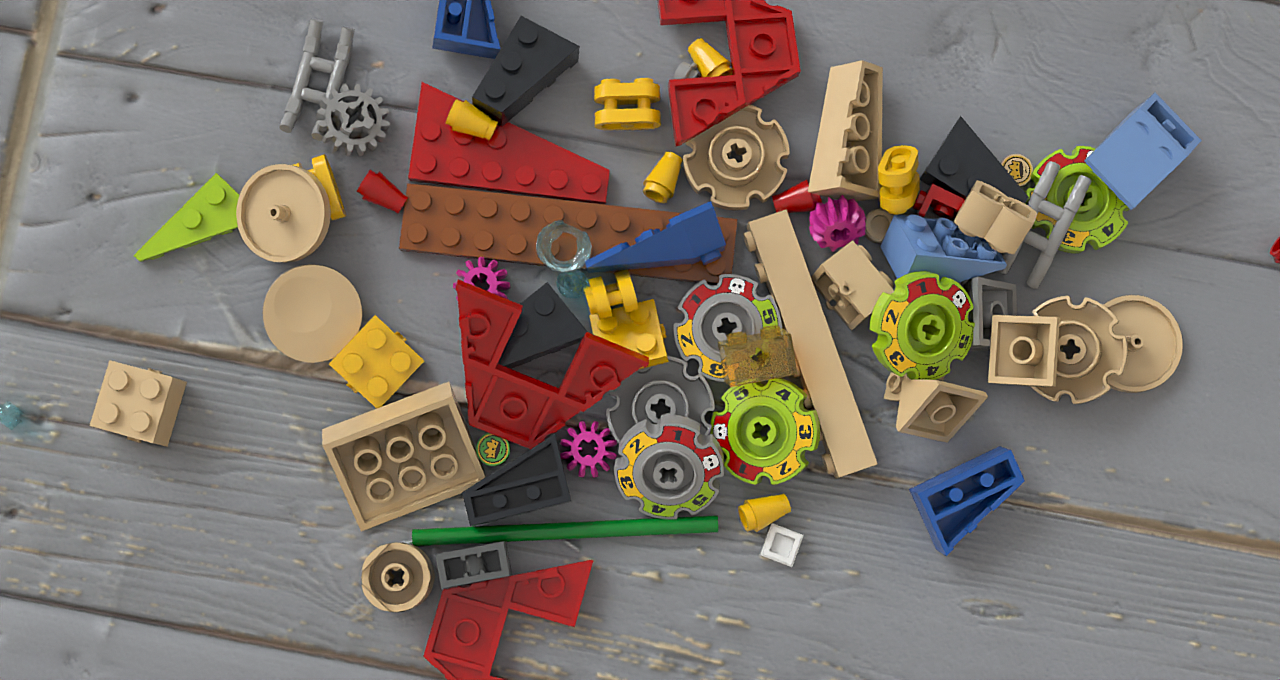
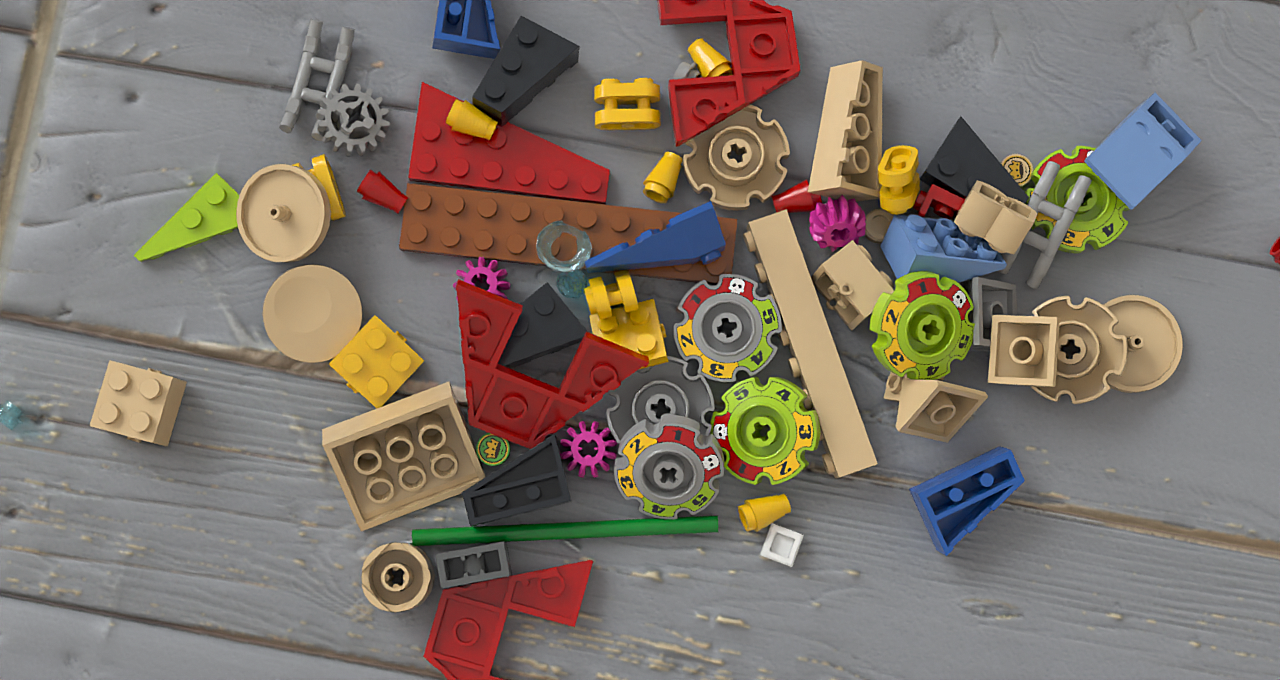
clear yellow brick [718,325,797,387] -> none

